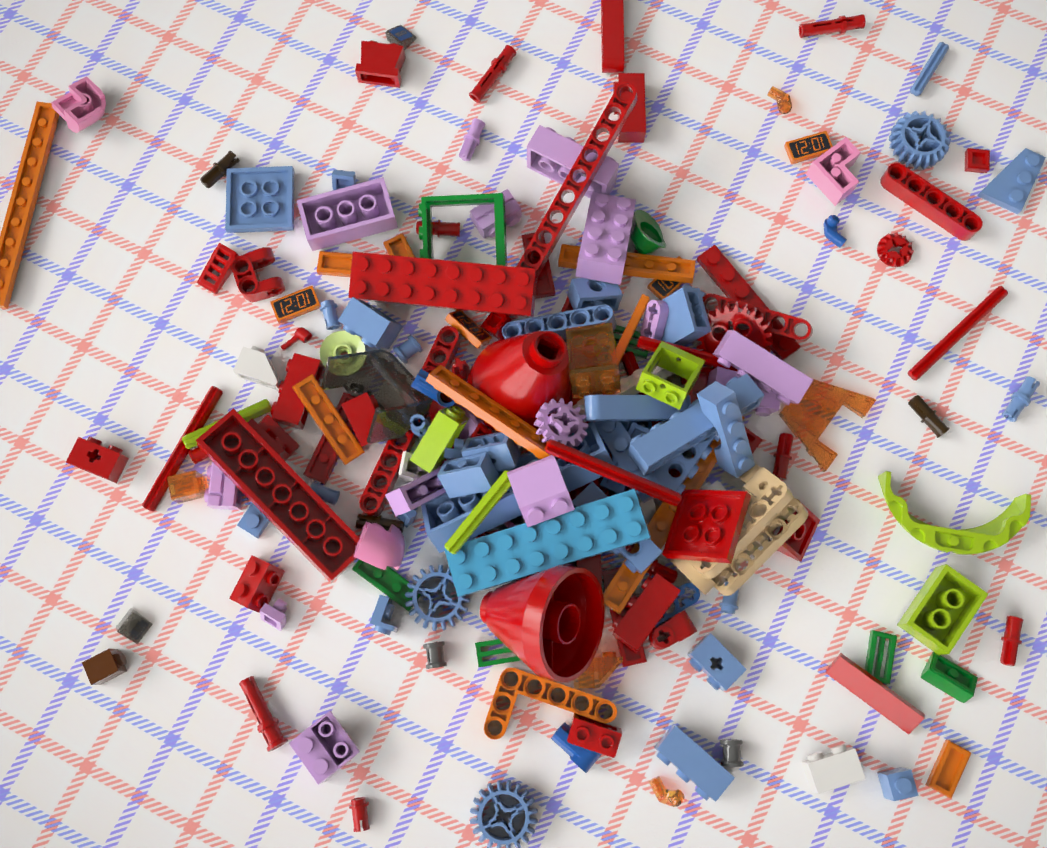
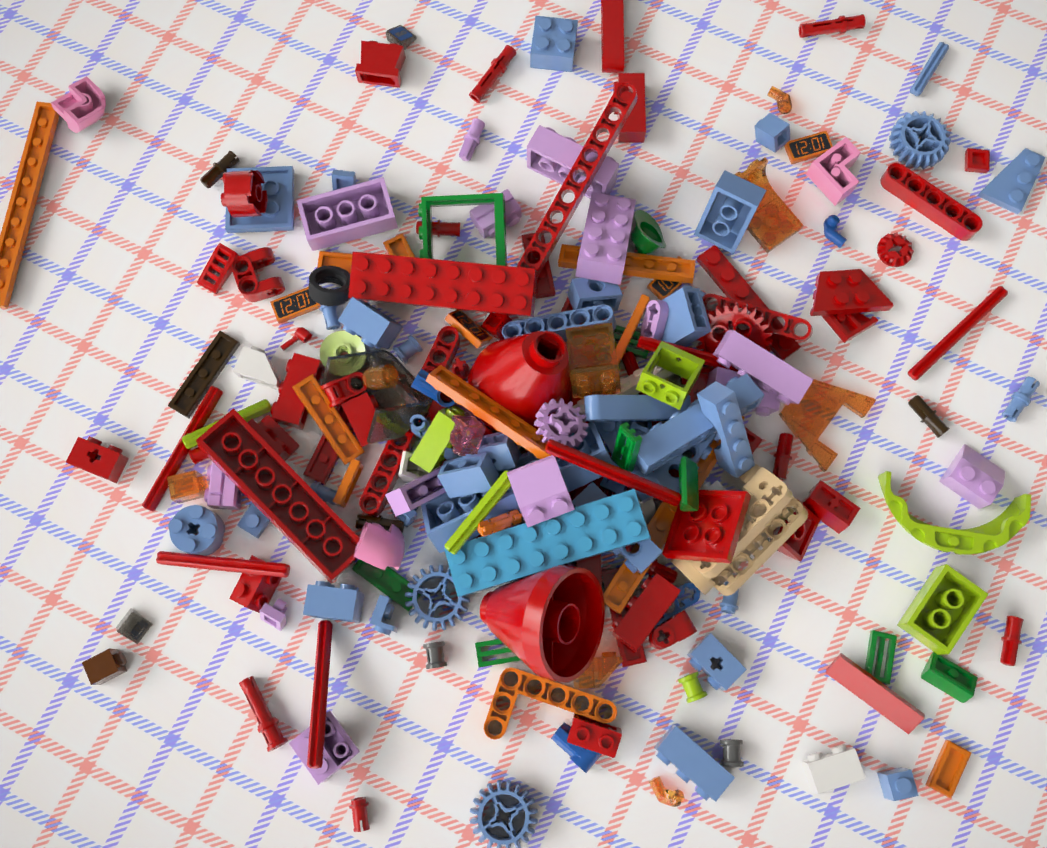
none -> red axle [156,551,290,578]
none -> dark brown tile [168,331,240,419]
none -> medium blue brick [168,505,225,556]
none -> red brick [221,170,267,218]
none -> medium blue brick [303,581,365,623]
none -> red axle [307,620,333,769]
none -> black tyre [309,266,350,306]
none -> red piece [320,372,368,408]
none -> orange tile [332,458,364,508]
none -> clear orange brick [363,364,399,390]
none -> clear pink brick [449,415,486,456]
none -> orange axle [477,509,522,537]
none -> medium blue brick [530,16,578,72]
none -> green tile [611,422,643,472]
none -> lime bush [678,671,708,703]
none -> green slope [679,457,699,511]
none -> medium blue brick [694,170,766,254]
none -> clear orange bracket [734,157,804,253]
none -> medium blue brick [754,113,790,153]
none -> red hinge [802,480,861,534]
none -> red wing [810,269,894,316]
none -> red wing [822,313,879,343]
none -> lavender slope [939,444,1005,509]

